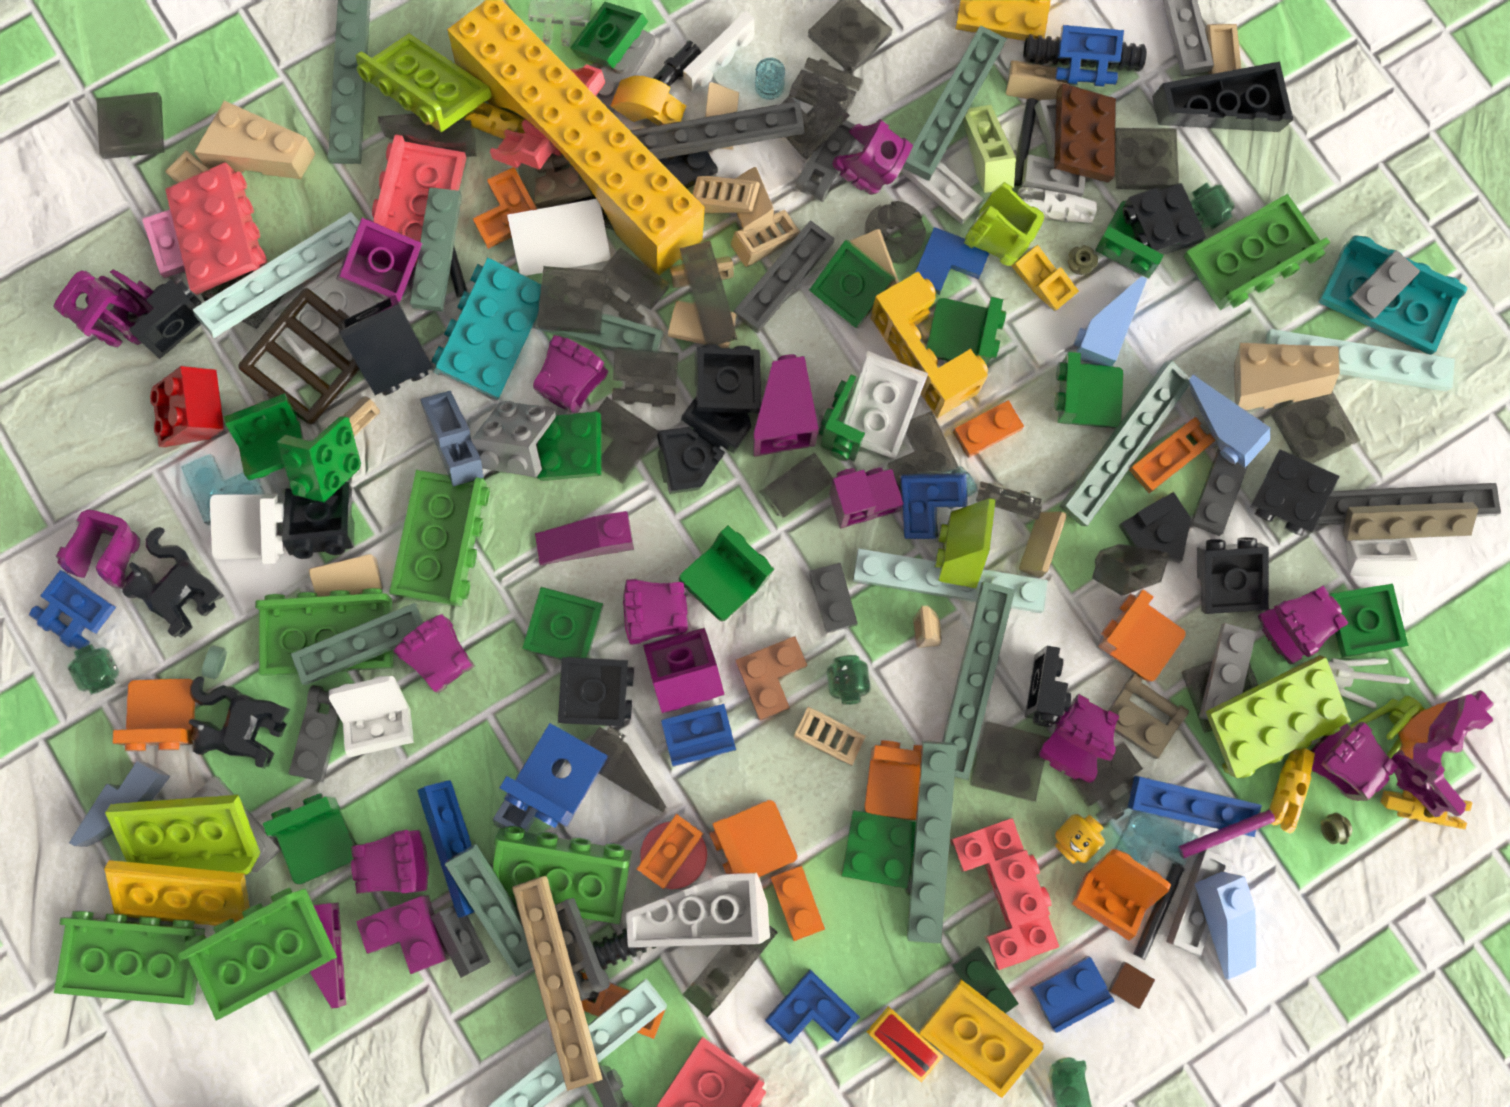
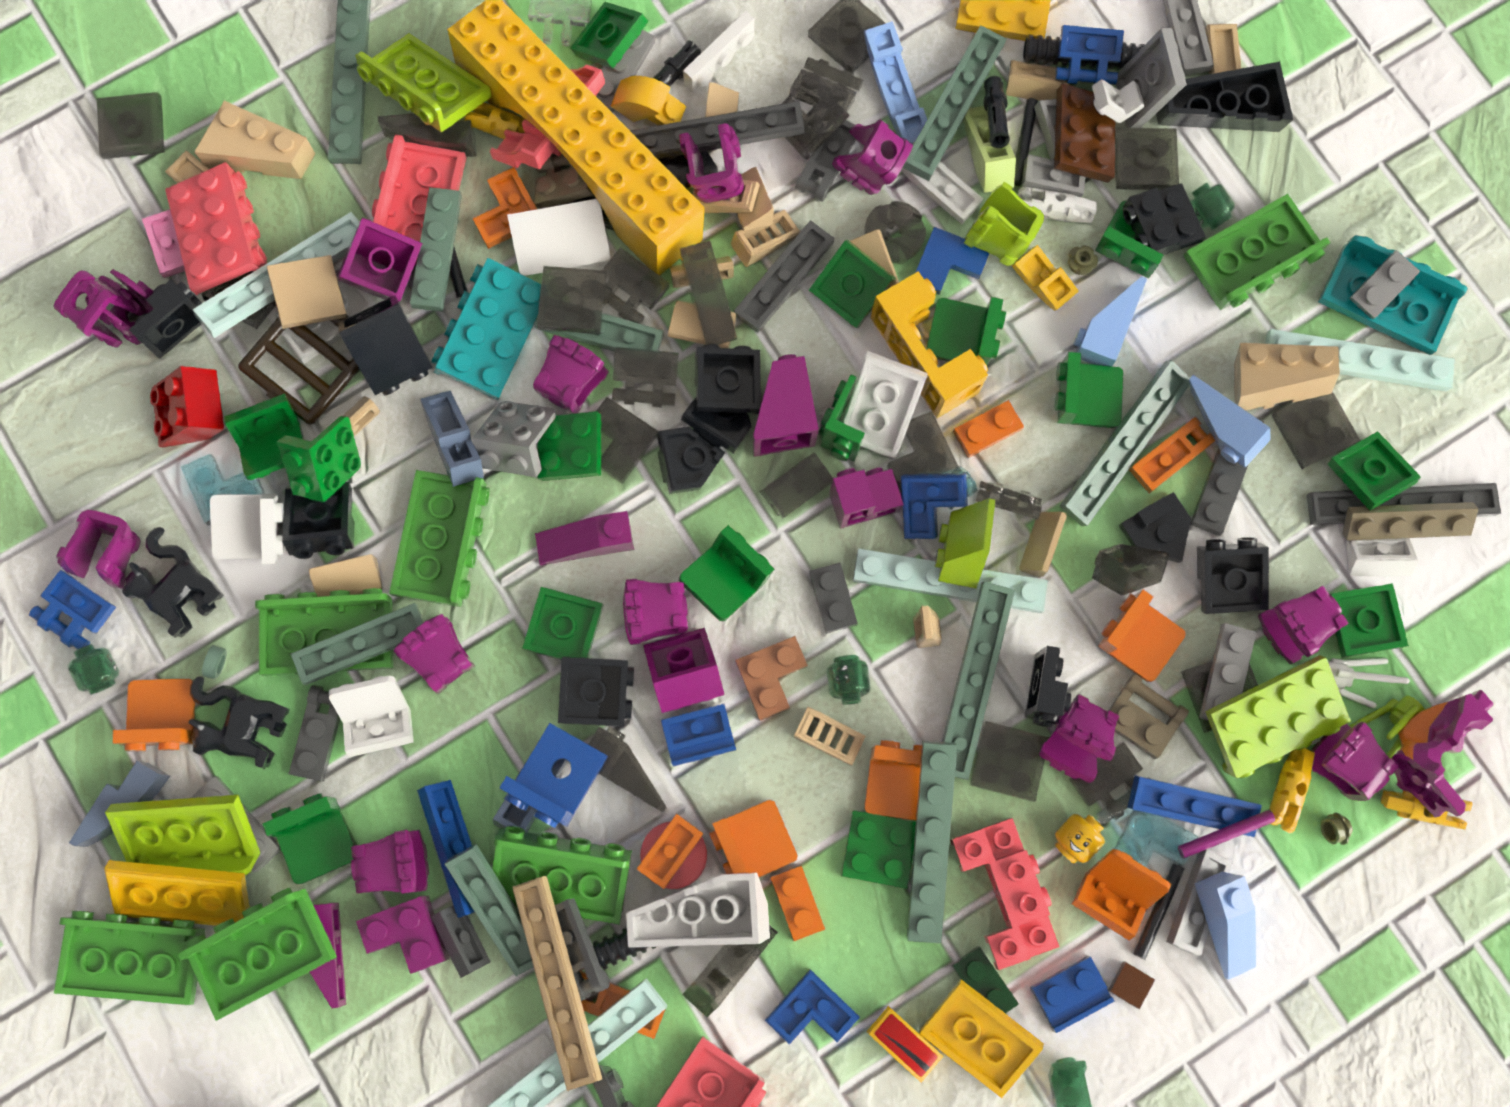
clear light blue wheel [755,58,785,100] -> none
black plate [1250,449,1340,536] -> none
none -> tan tile [267,255,346,329]
none -> magenta piece [679,123,744,203]
none -> light blue slope [864,21,927,144]
none -> black pin [983,76,1010,148]
none -> white bracket [1092,79,1144,123]
none -> light grey plate [1116,28,1187,131]
none -> green plate [1327,431,1421,511]

